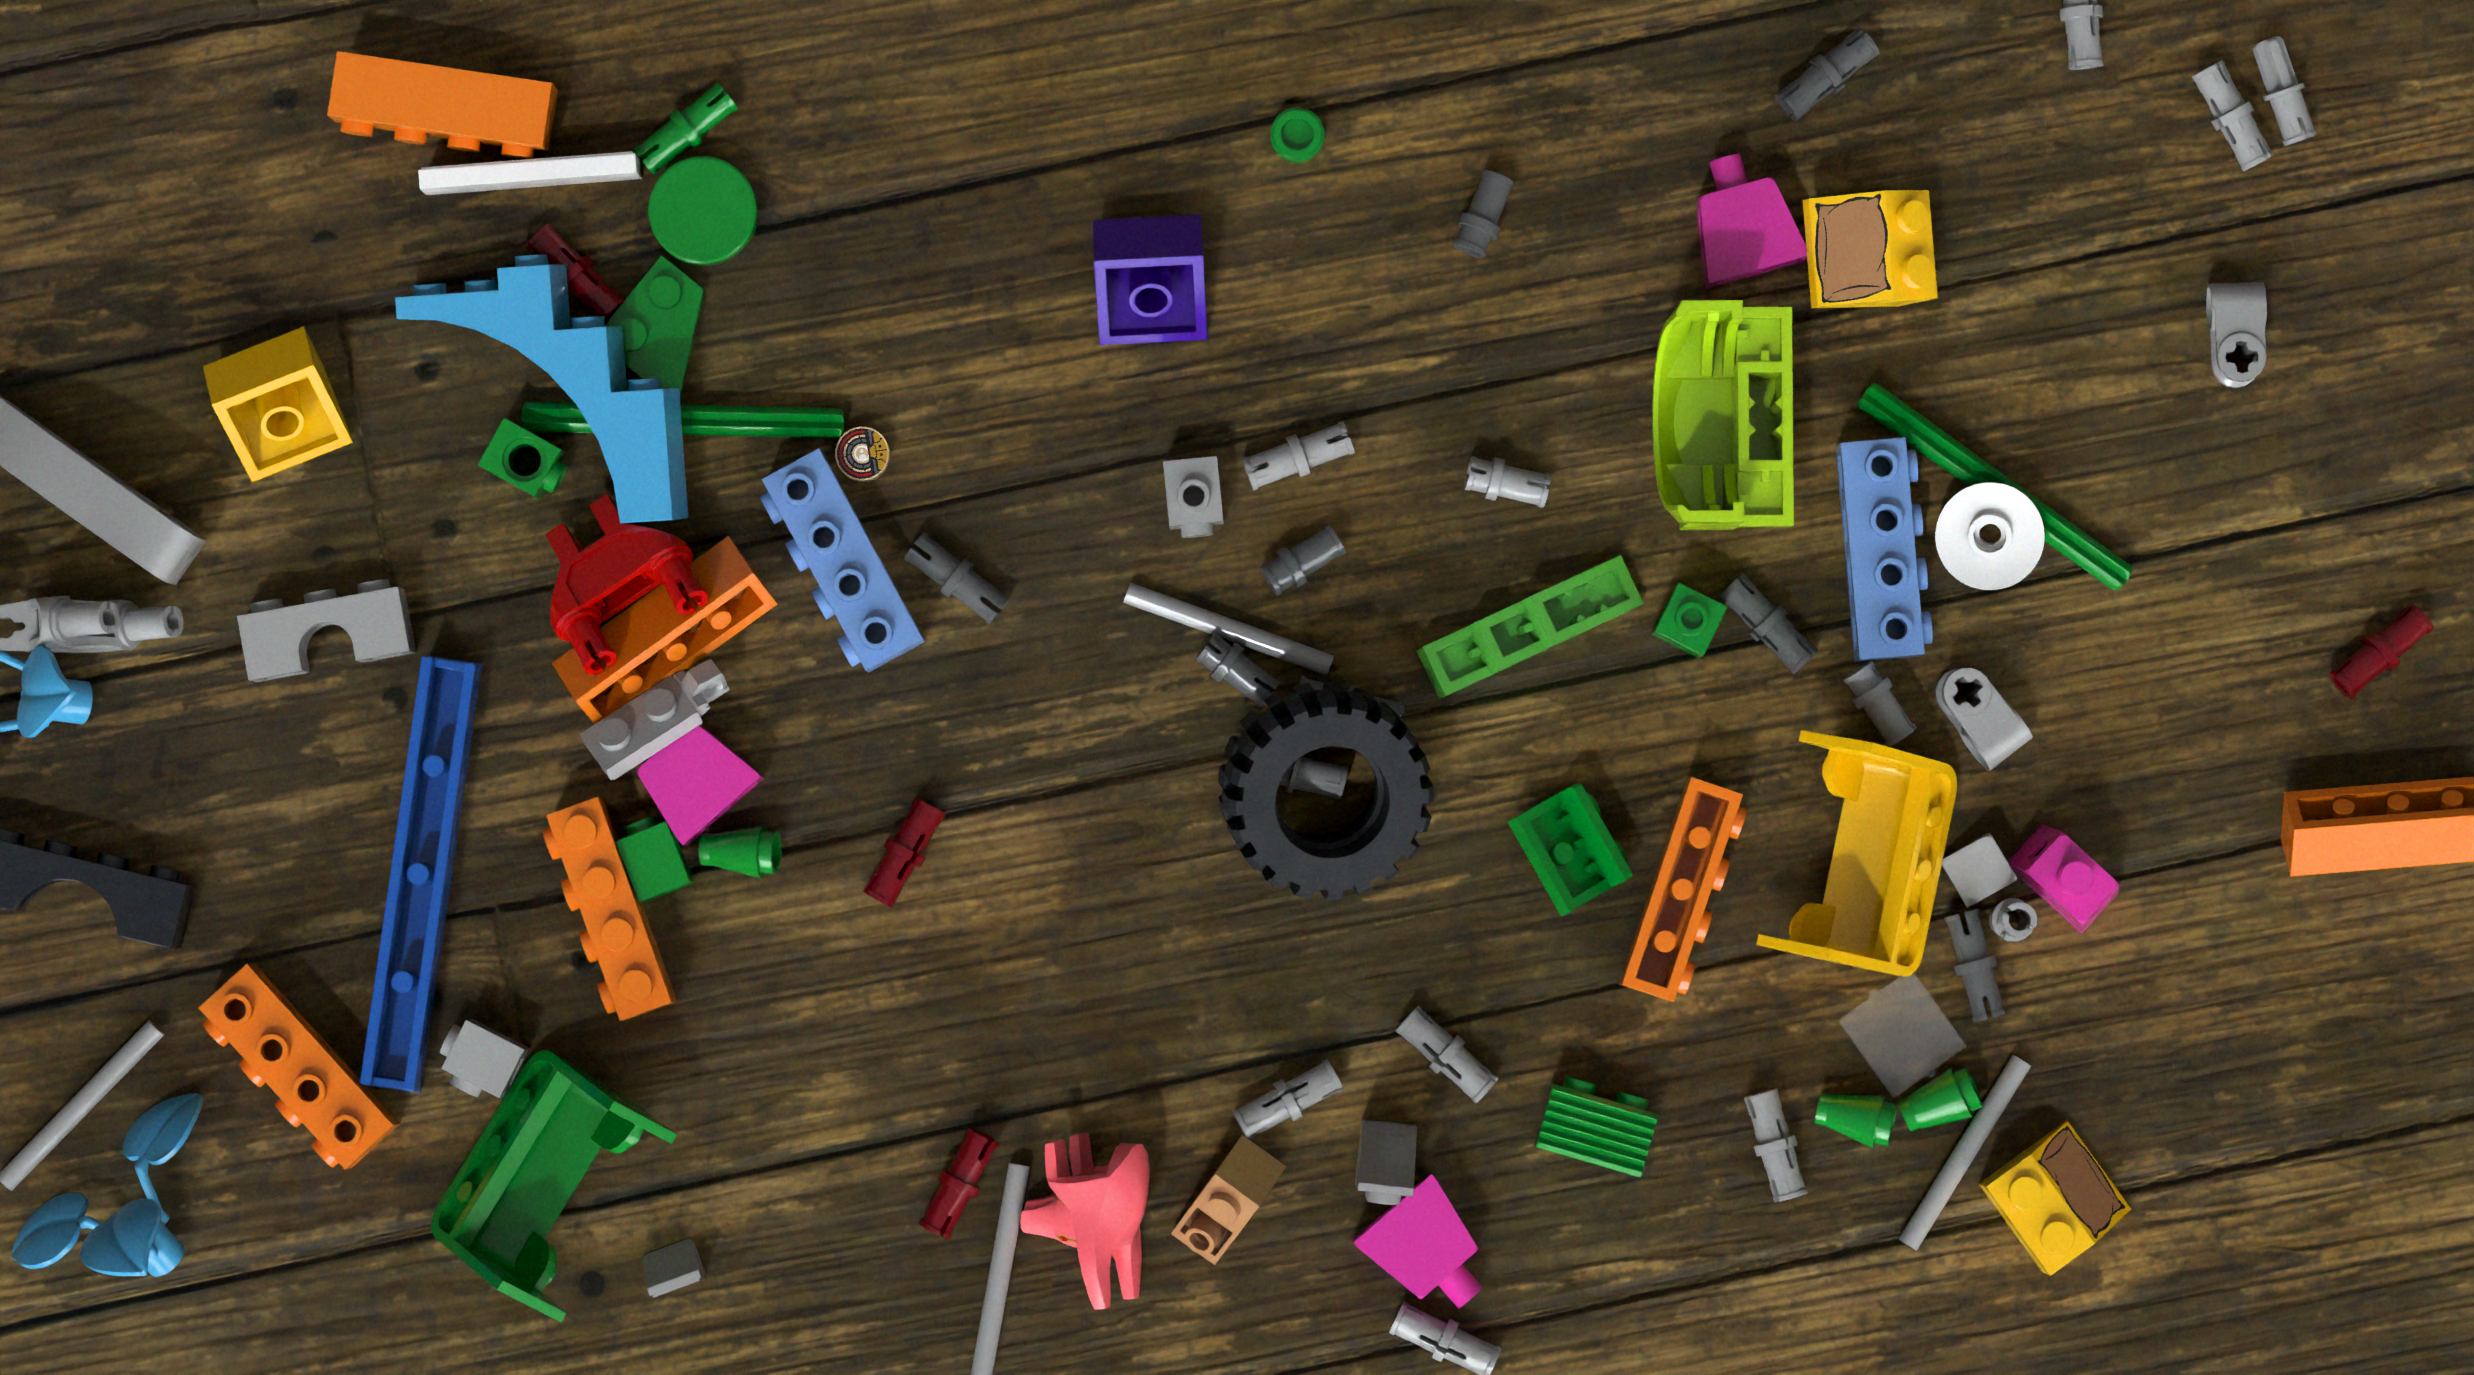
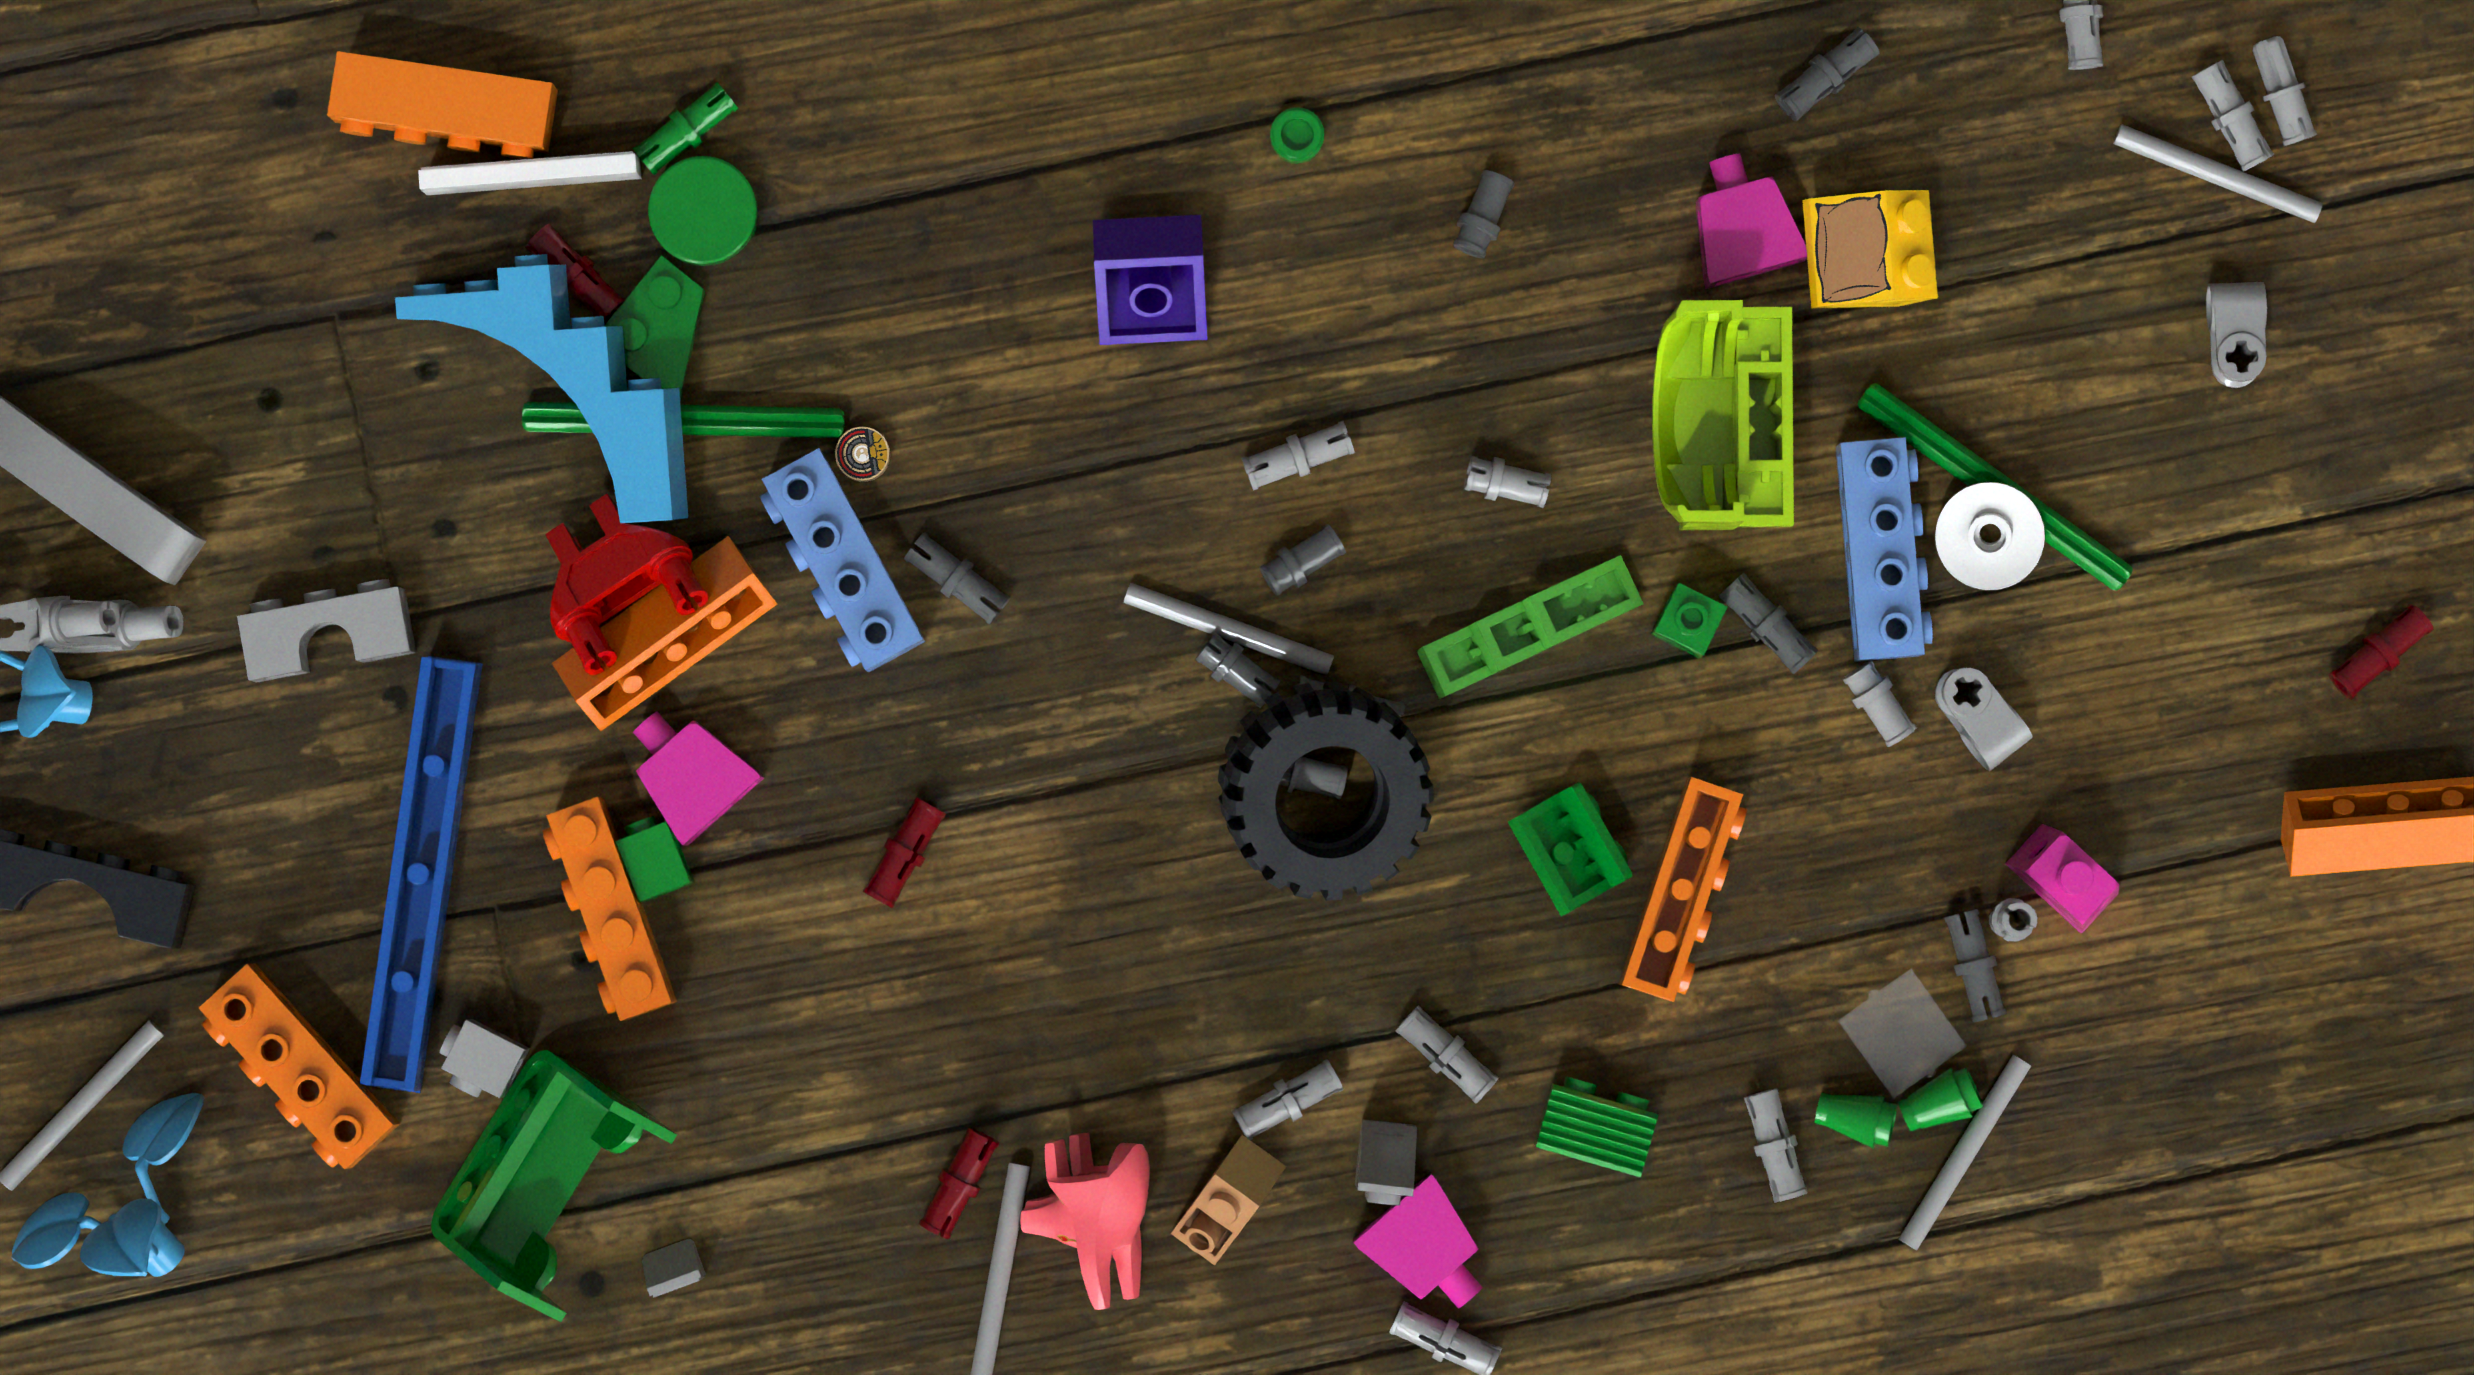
yellow slope [203,326,353,482] -> none
green brick [478,418,568,500] -> none
light grey hinge [579,659,729,780] -> none
green cone [699,825,782,879] -> none
light grey brick [1163,456,1224,538] -> none
yellow windscreen [1756,730,1957,977] -> none
light grey slope [1942,833,2017,908] -> none
yellow slope [1979,1121,2131,1276] -> none
none -> light grey bar [2113,124,2323,223]

